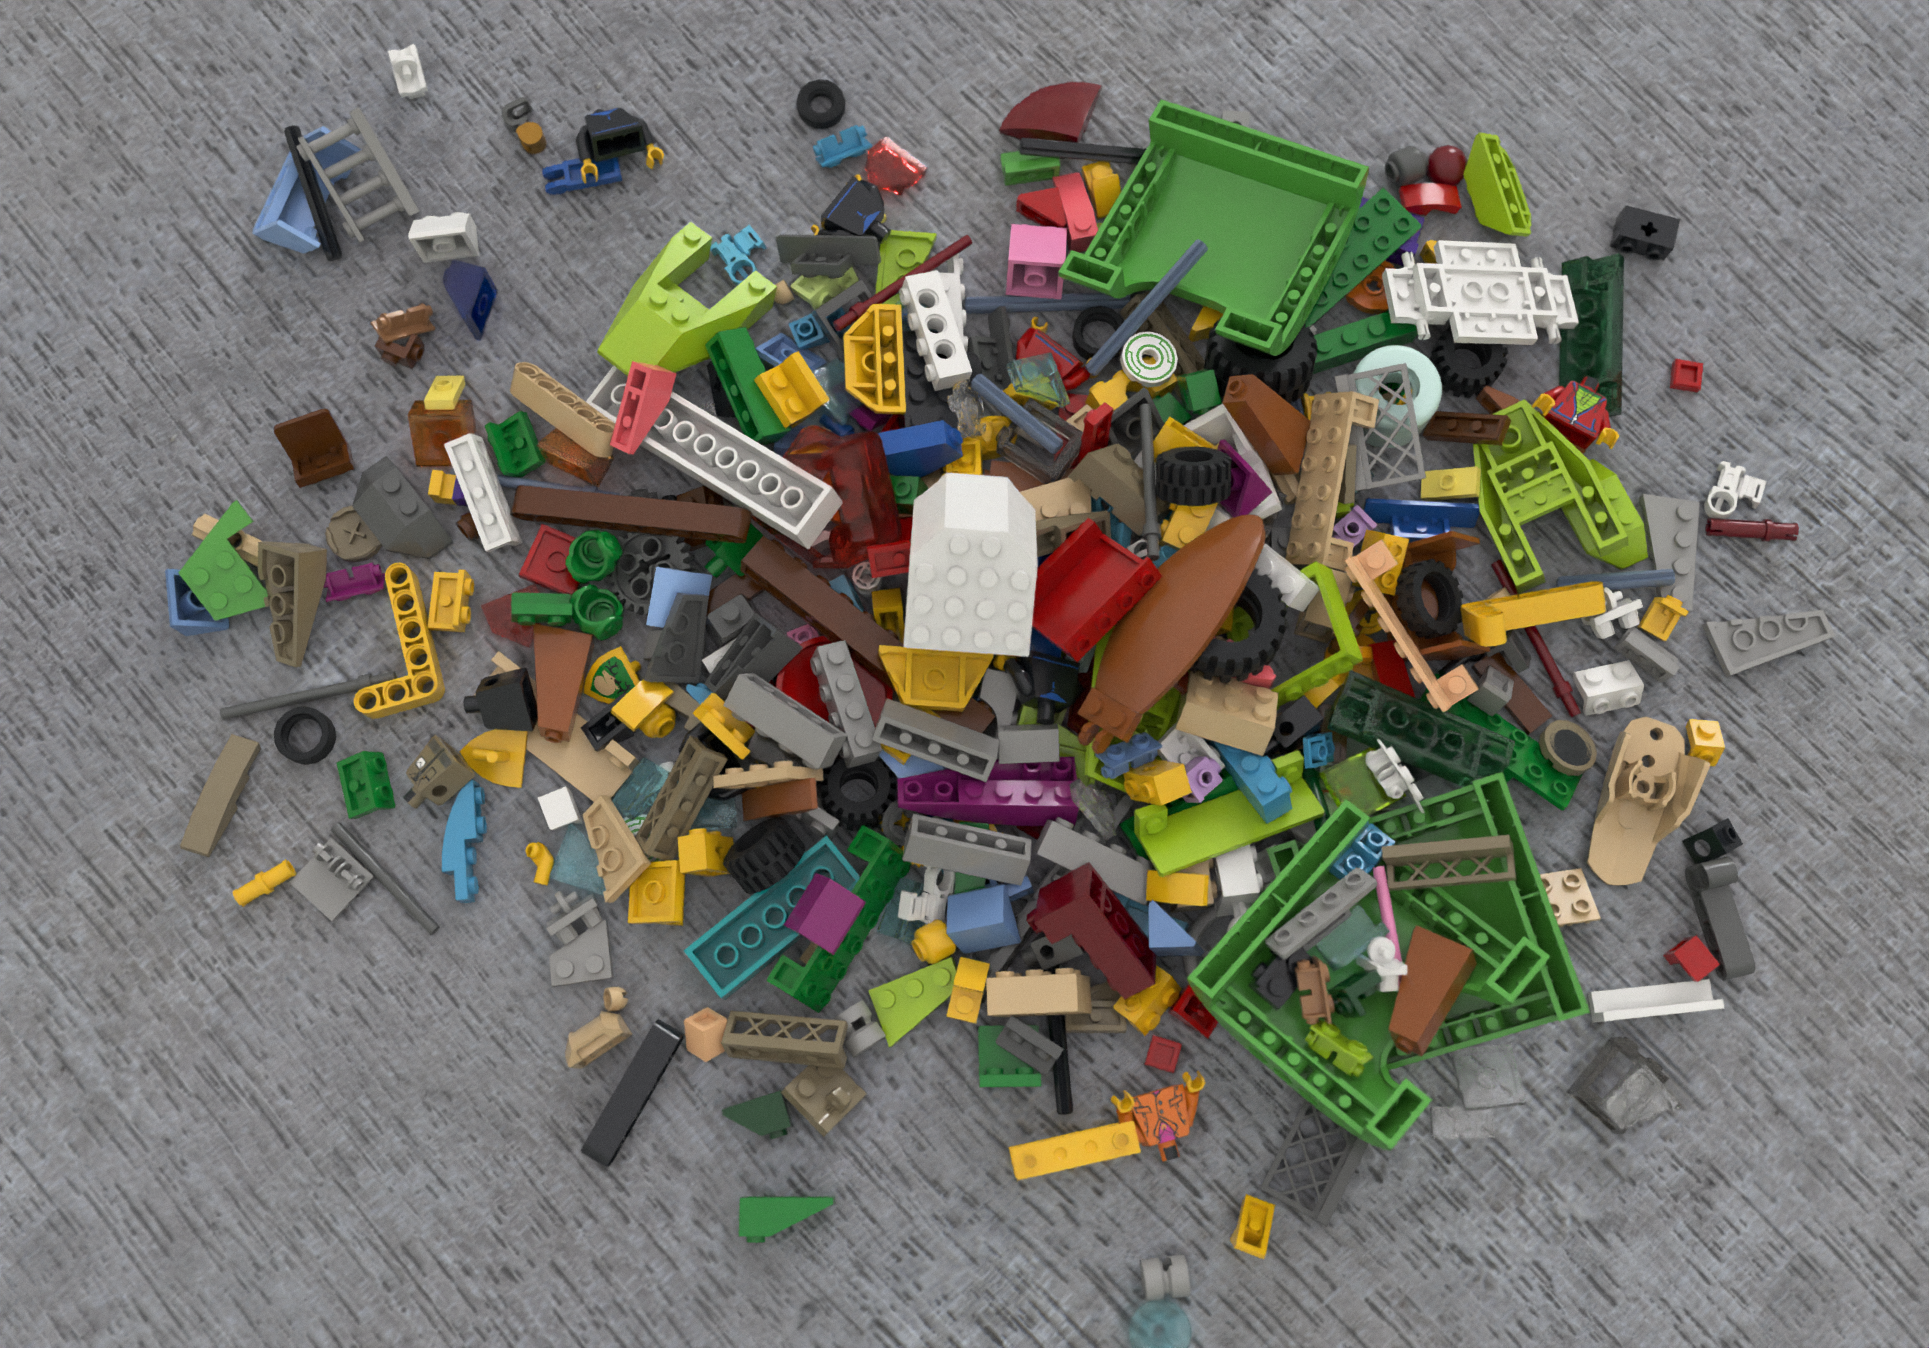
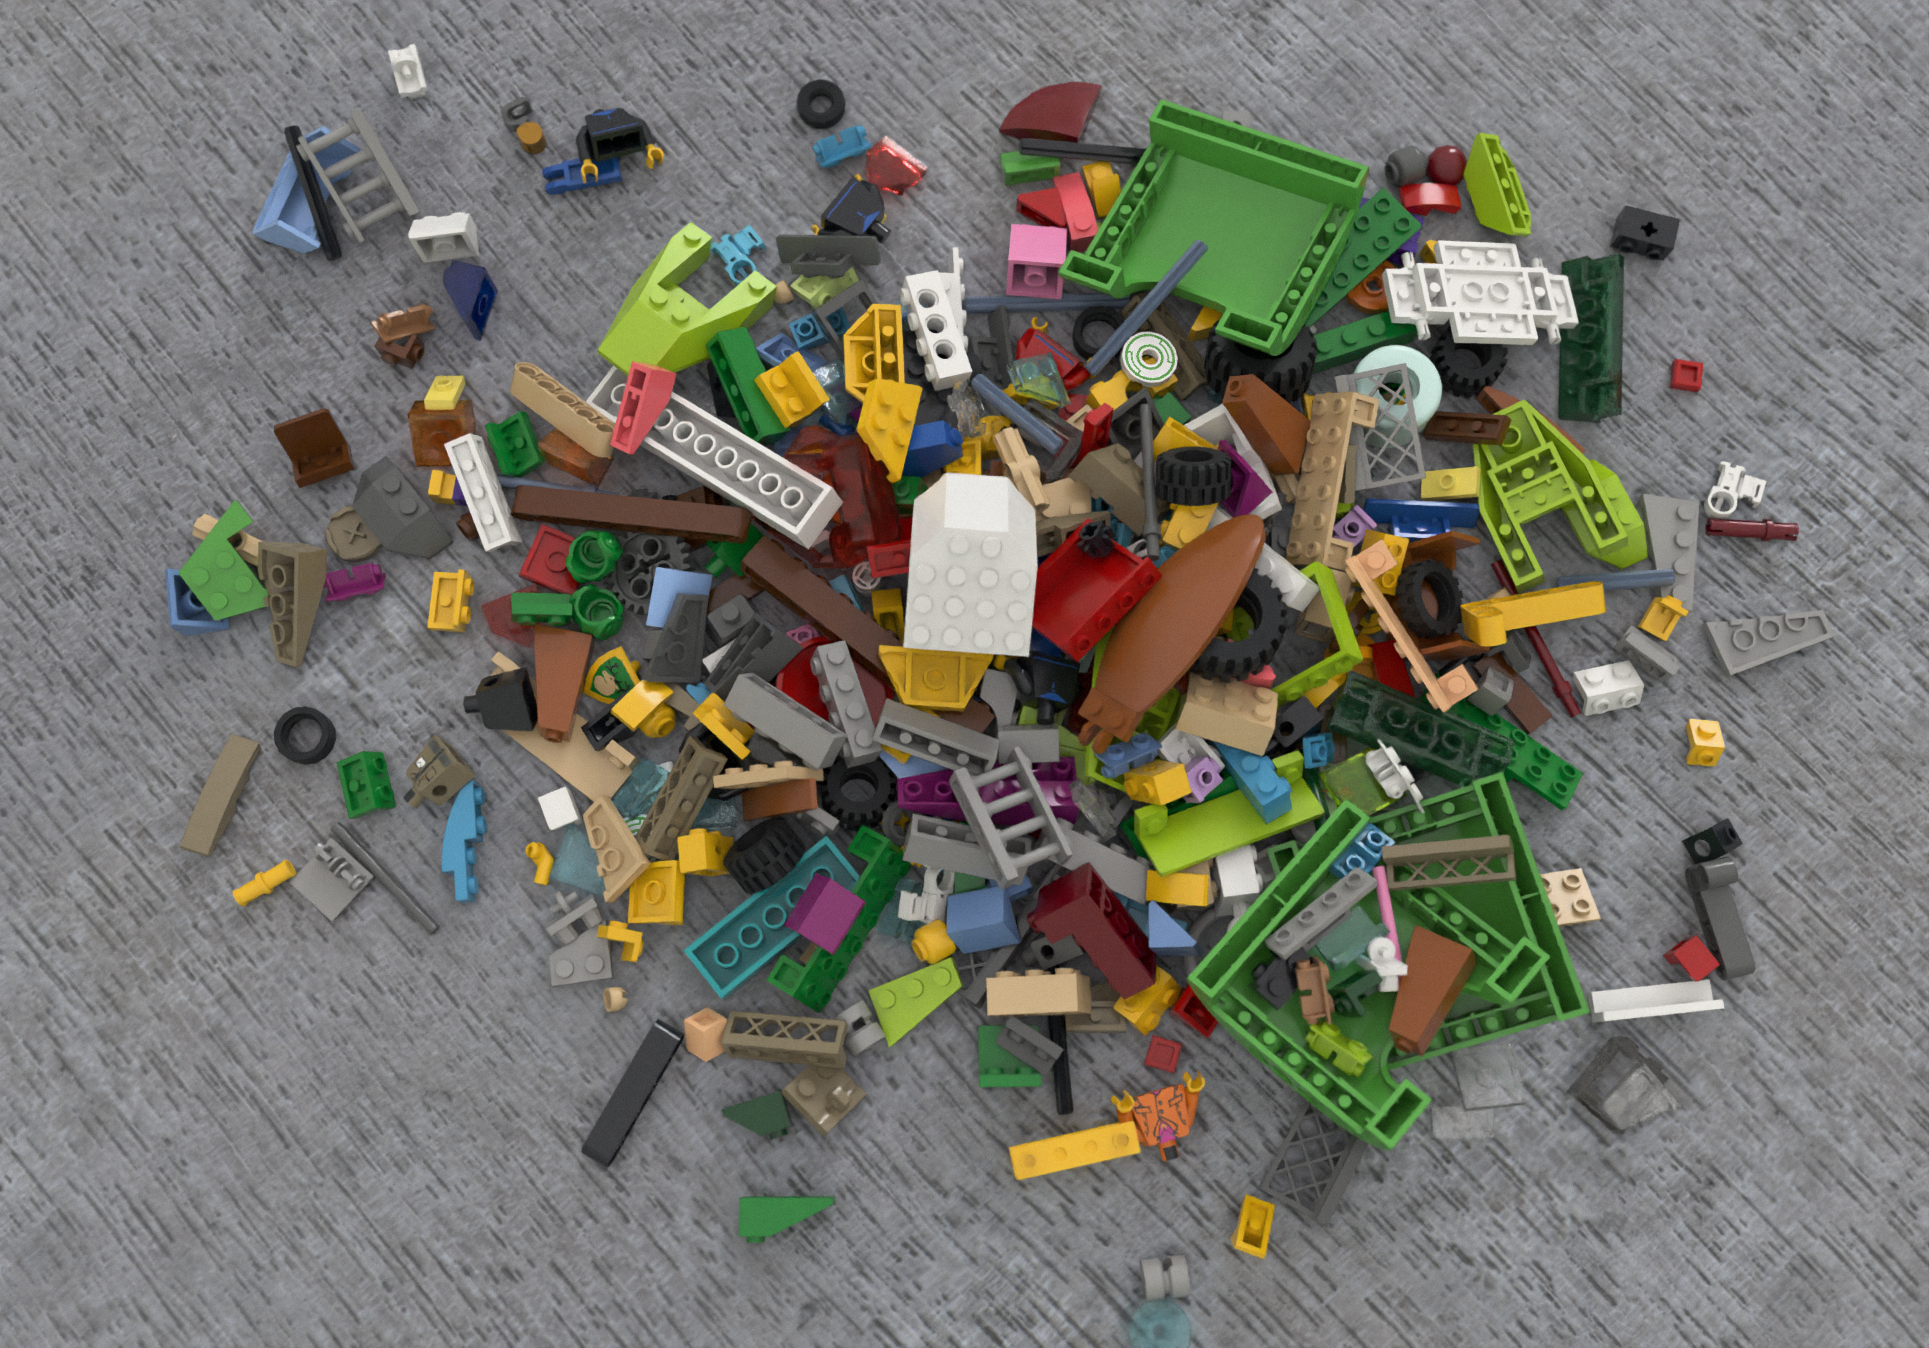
dark grey bar [220,671,397,720] -> none
yellow beam [354,562,445,719] -> none
yellow shield [459,729,528,788] -> none
tan slope [565,1011,633,1069] -> none
dark red bar [833,235,972,332] -> none
lime wing [875,230,937,312] -> none
yellow slope [946,957,990,1024] -> none
green brick [1176,369,1222,415] -> none
torso [1531,377,1619,450] -> none
tile [1539,720,1597,776] -> none
white hips [1581,587,1643,639] -> none
tan piece [1587,717,1710,886] -> none
none -> yellow bracket [596,921,644,962]
none -> yellow wing [857,379,923,483]
none -> light grey fence [948,746,1073,890]
none -> tan piece [993,427,1050,515]
none -> black gear [1077,521,1116,559]

